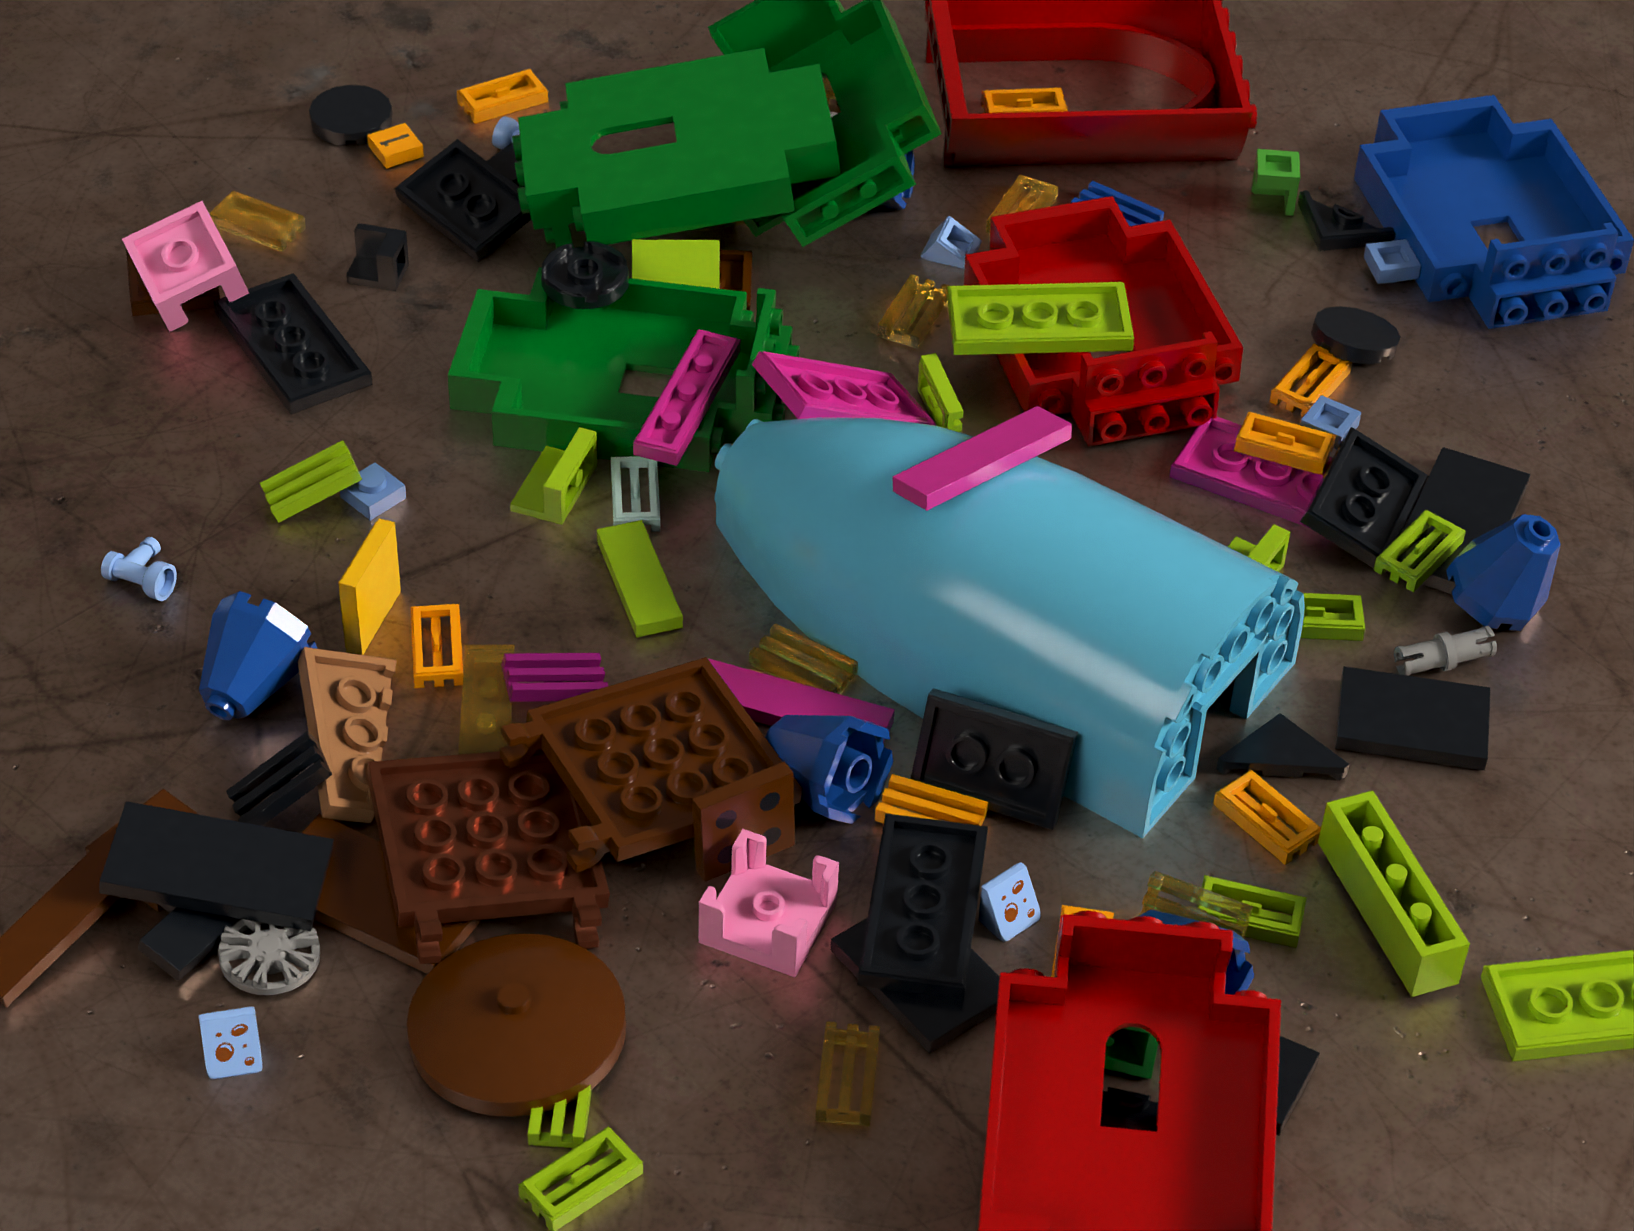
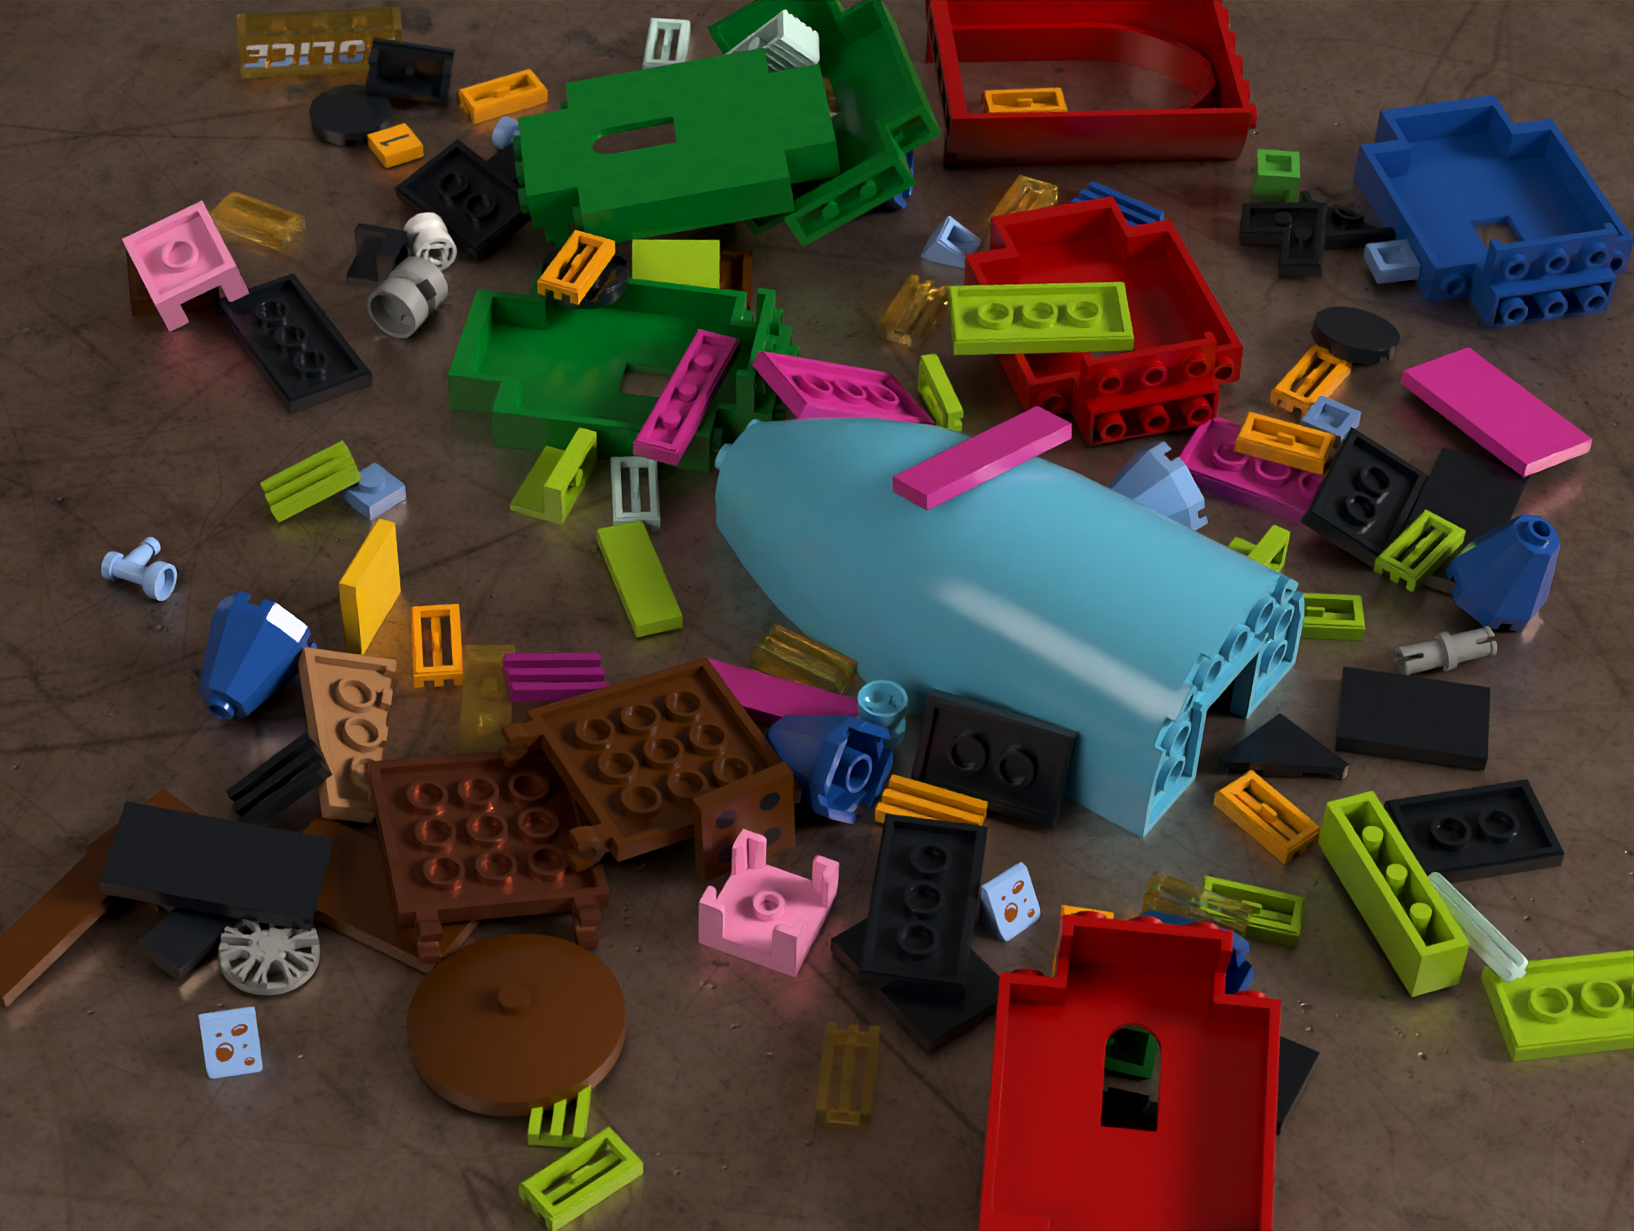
none -> clear yellow brick [237,6,403,79]
none -> black hinge [365,37,455,105]
none -> light grey wheel [367,256,448,338]
none -> white wheel [403,212,457,271]
none -> light orange tile [537,230,615,305]
none -> light aqua tile [643,18,690,69]
none -> light aqua brick [725,10,820,73]
none -> medium azure wheel [857,680,908,750]
none -> light blue cone [1106,441,1208,531]
none -> black tile [1239,203,1328,277]
none -> black tile [1384,779,1565,884]
none -> dark pink tile [1401,347,1592,477]
none -> light aqua axle [1428,872,1528,983]

